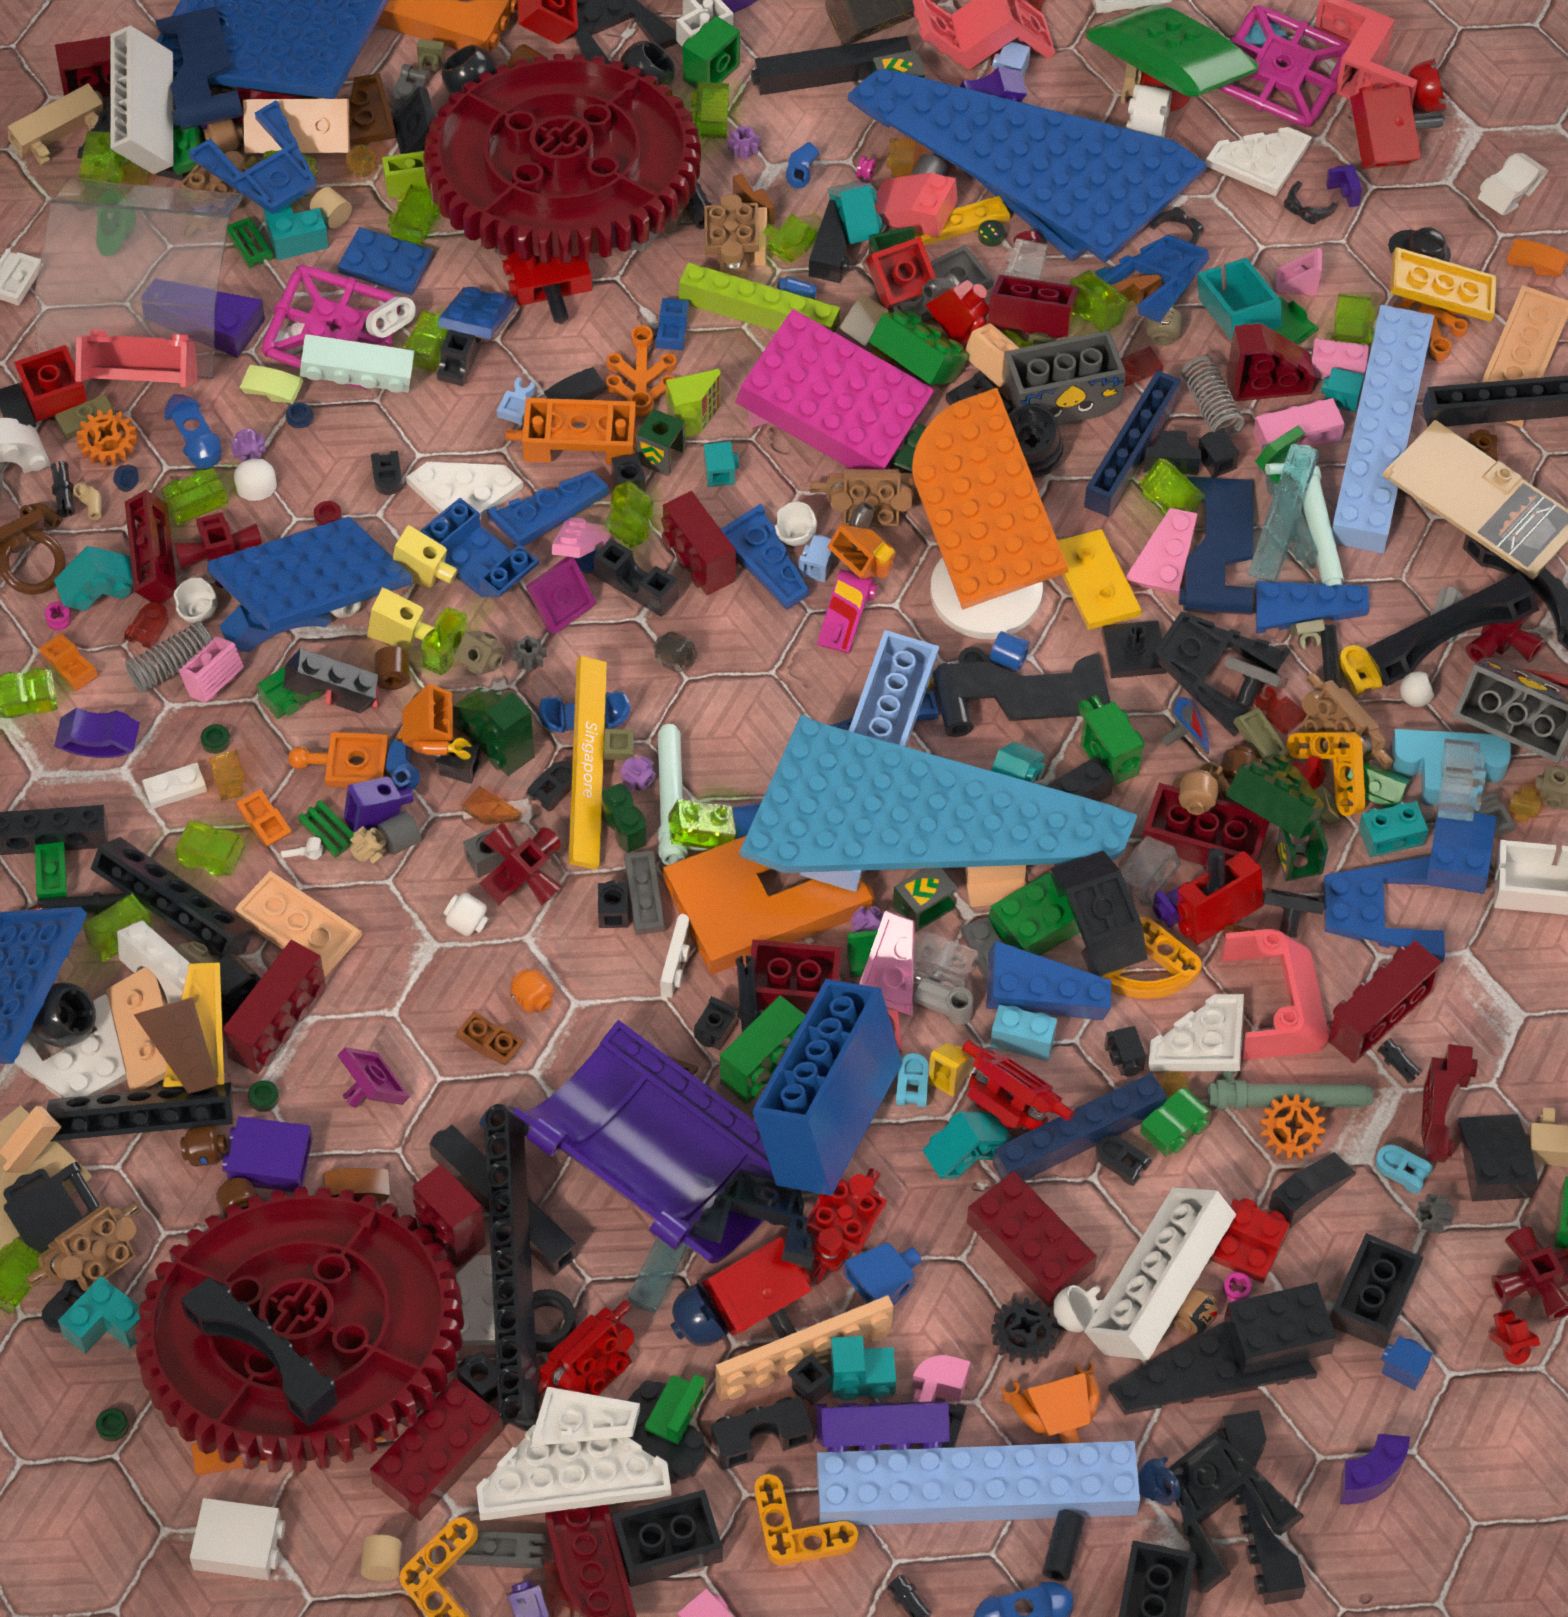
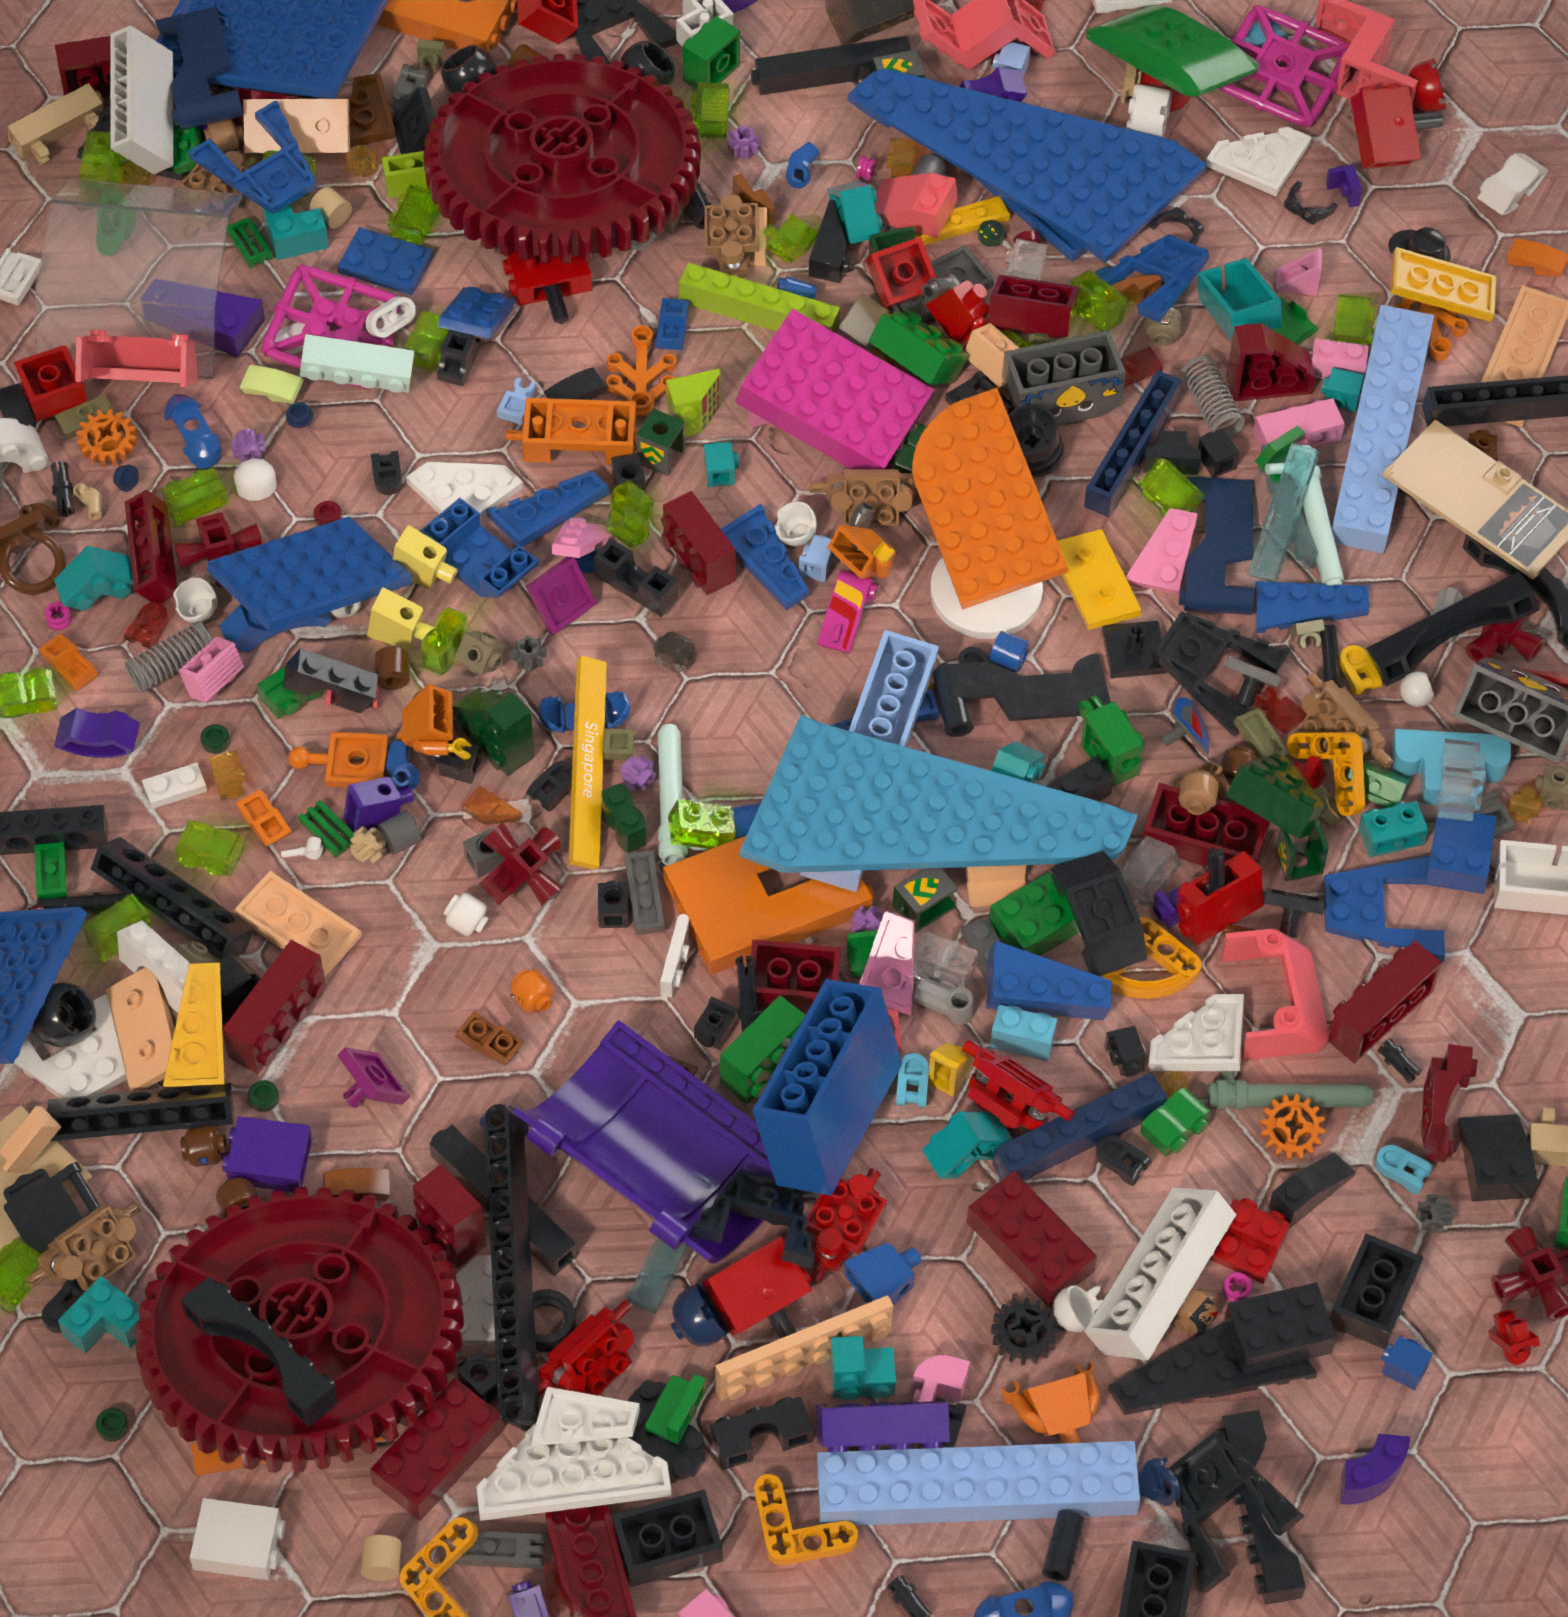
reddish brown wing [133,997,218,1094] -> none
black brick [787,1353,832,1406] -> none

